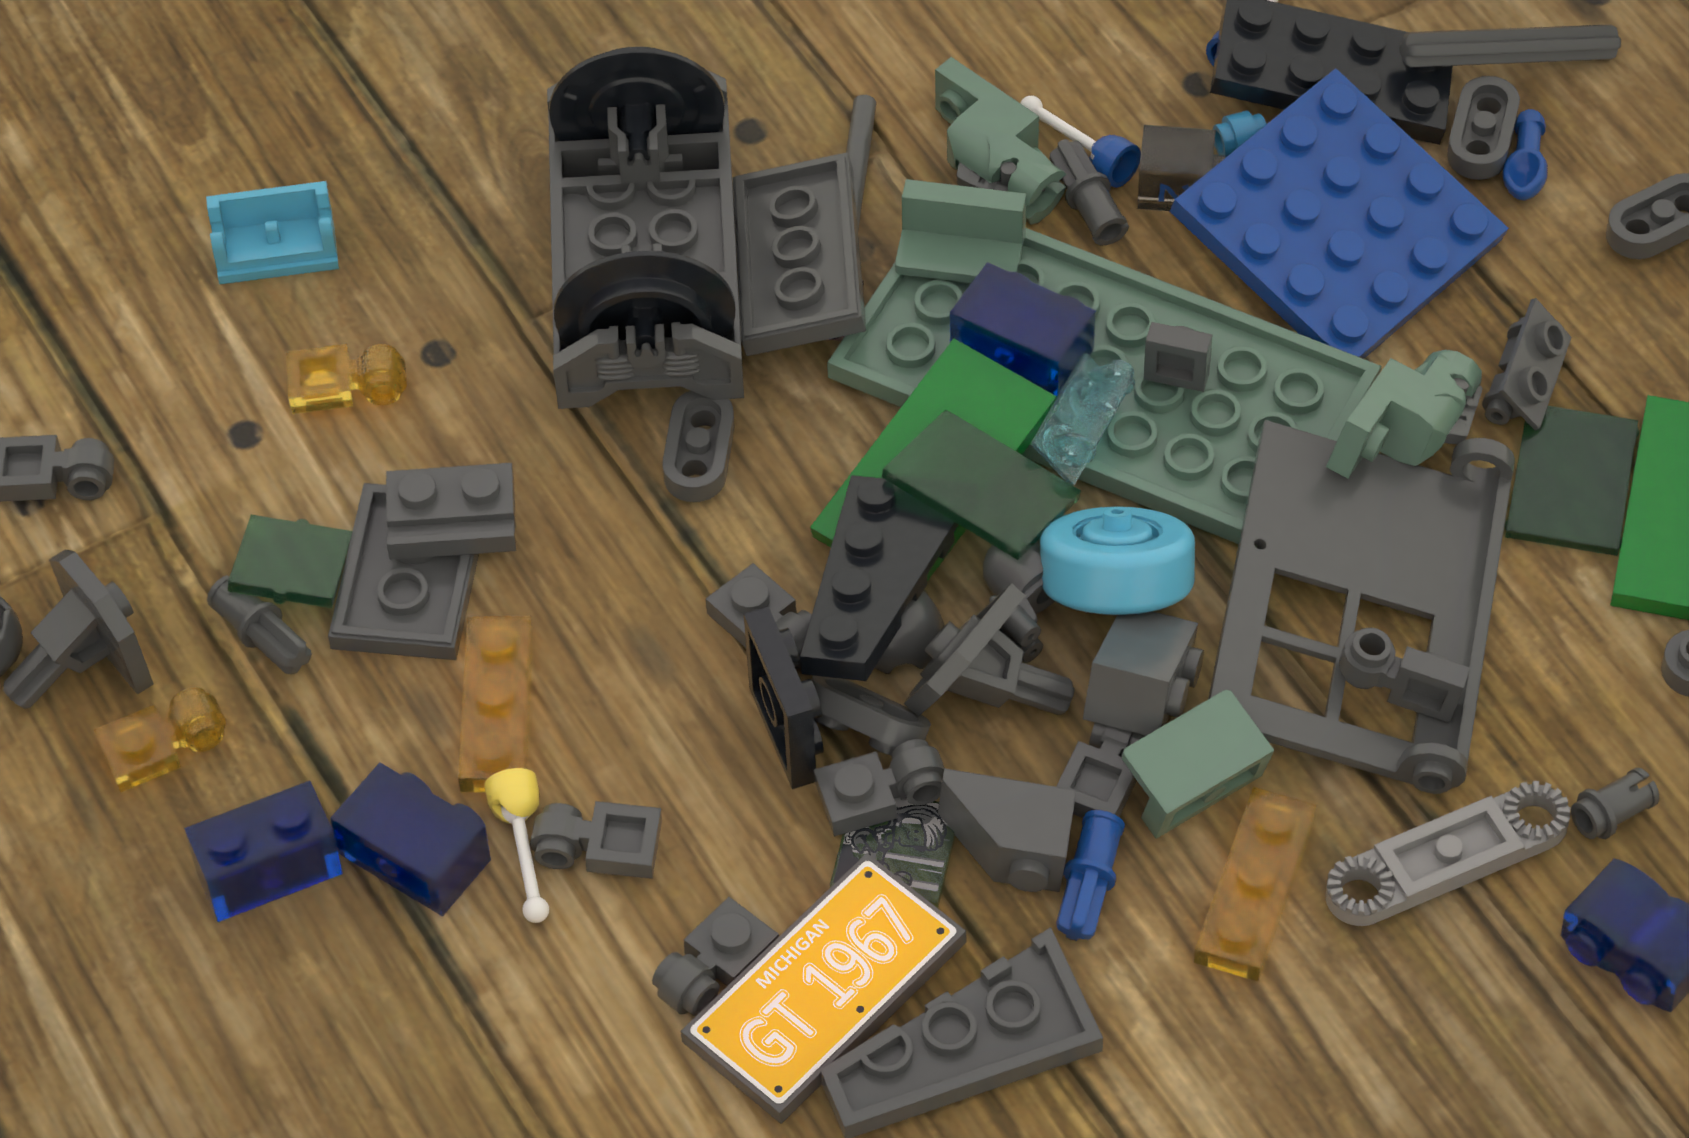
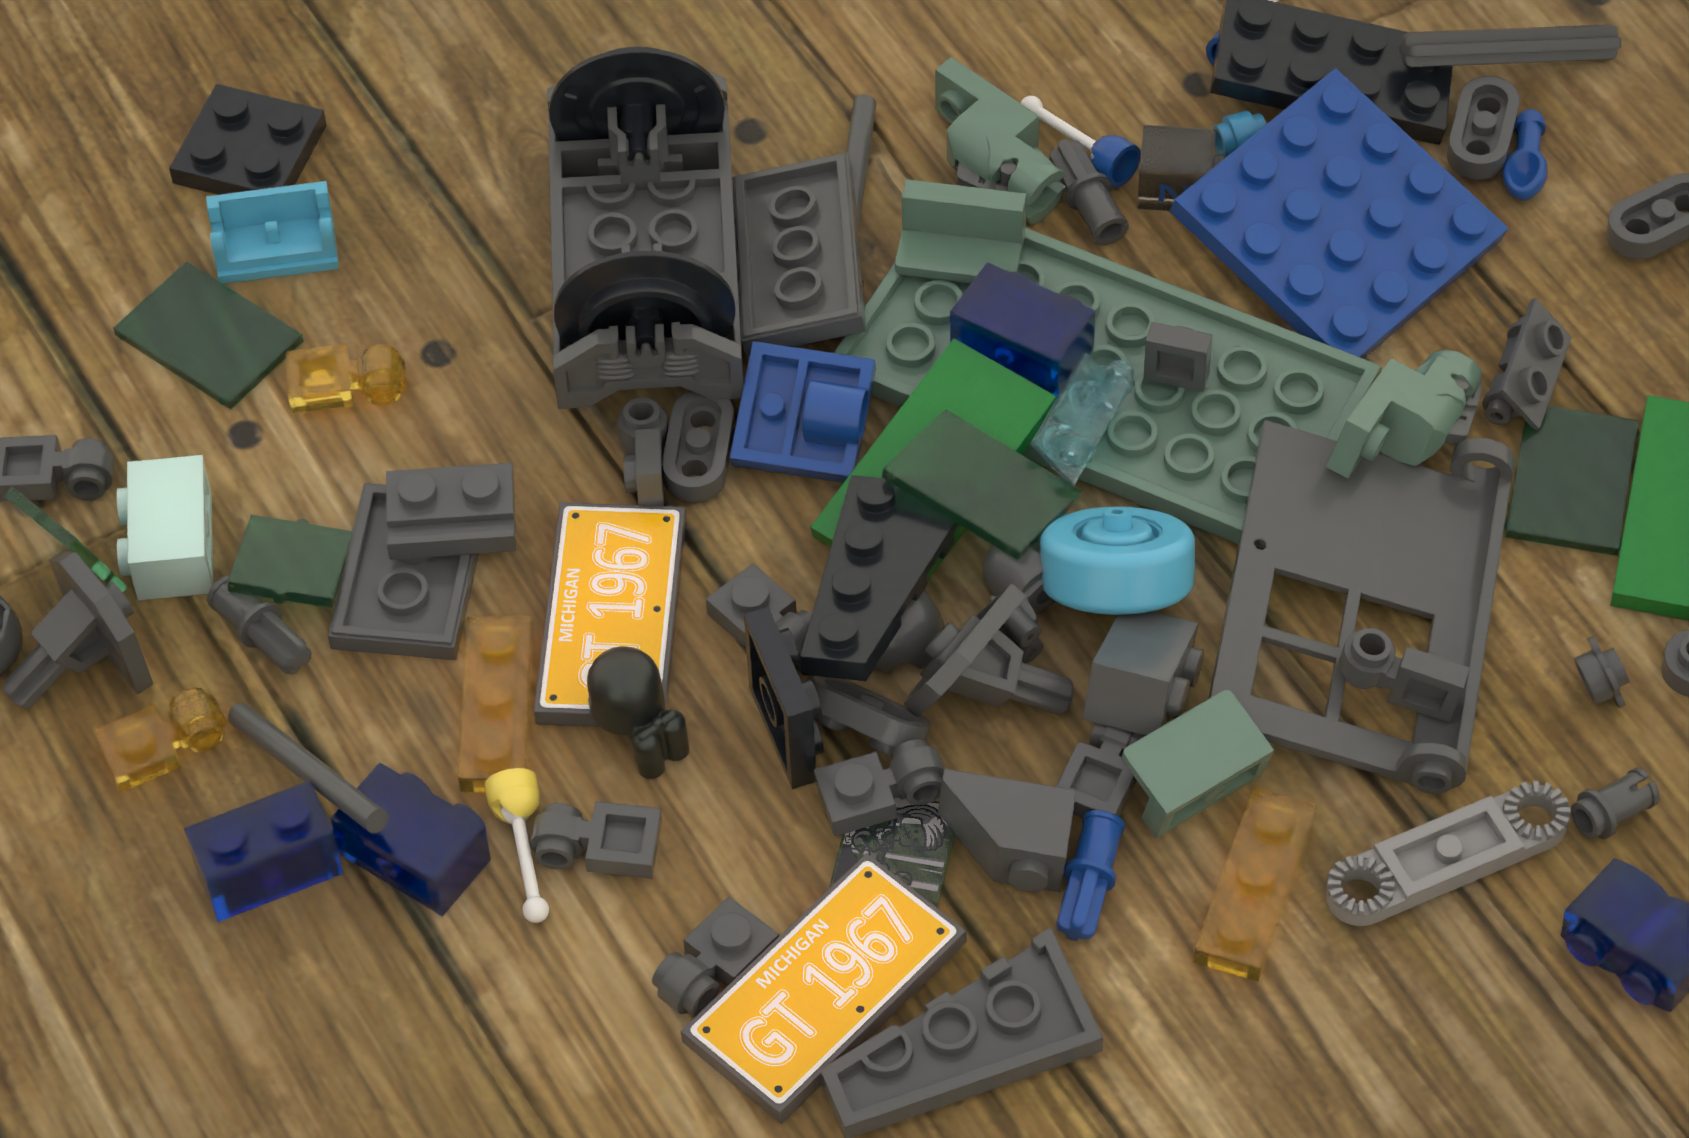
none -> clear green piece [3,486,128,592]
none -> clear green piece [113,261,304,410]
none -> light aqua brick [117,455,214,600]
none -> black plate [169,84,327,195]
none -> dark grey bar [228,703,389,833]
none -> yellow tile [534,502,686,727]
none -> pearl dark grey piece [587,646,690,779]
none -> dark grey plate [617,397,668,506]
none -> blue plate [730,341,876,483]
none -> dark grey plate [1574,636,1630,708]

